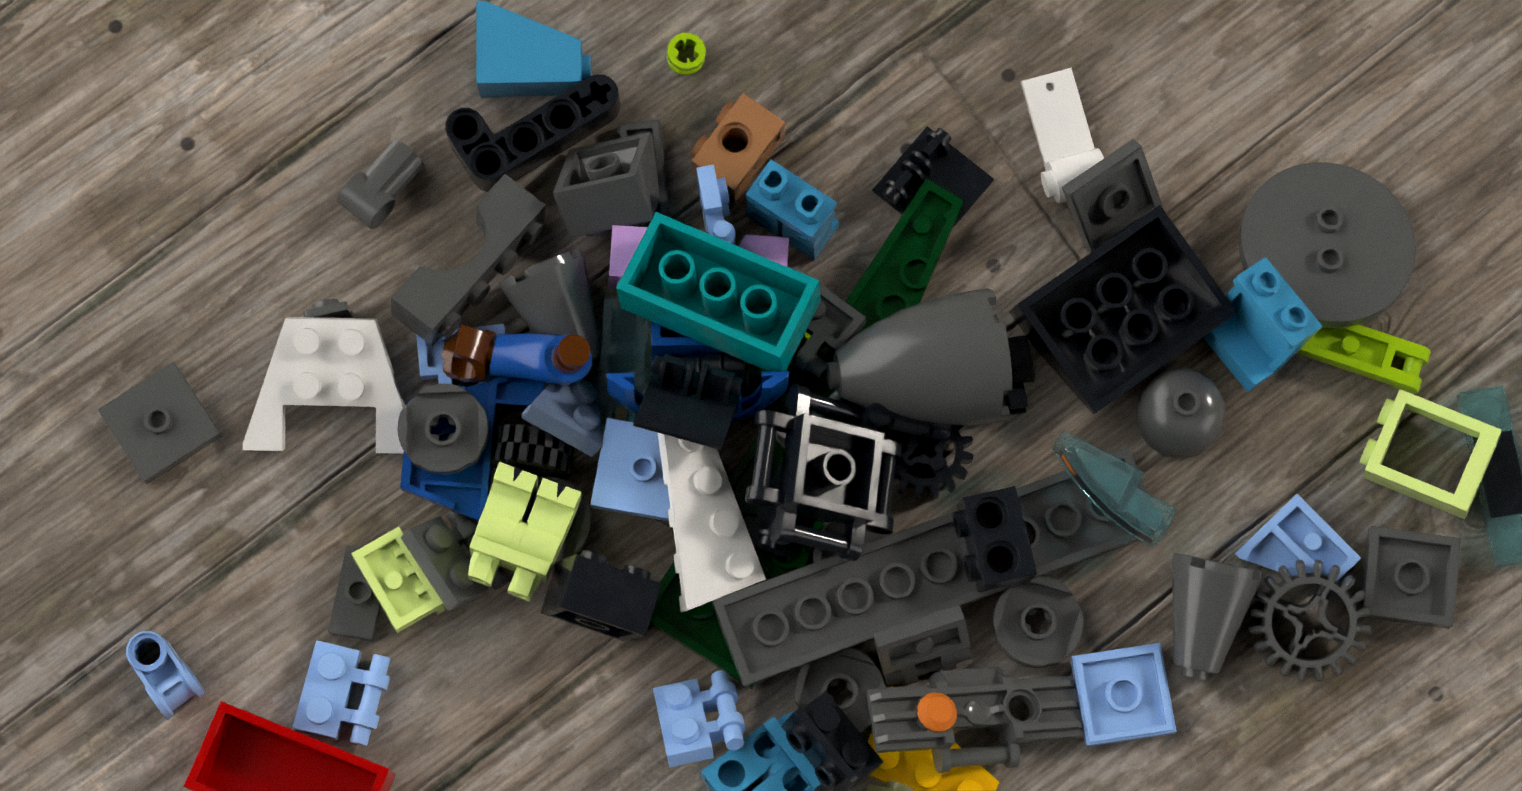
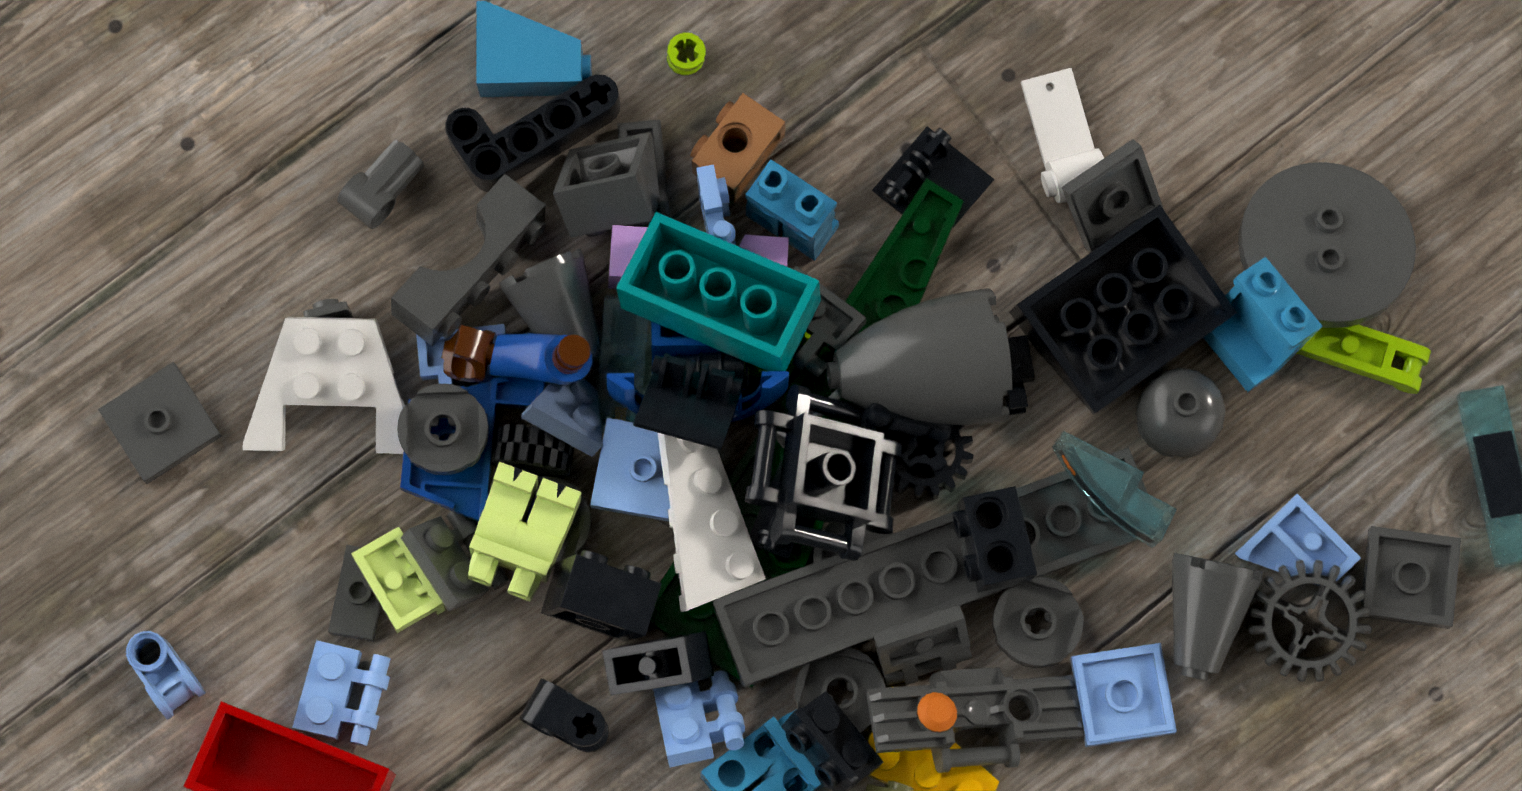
yellowish green window [1360,389,1502,519] -> none
none -> black piece [519,678,609,753]
none -> black brick [602,631,714,696]

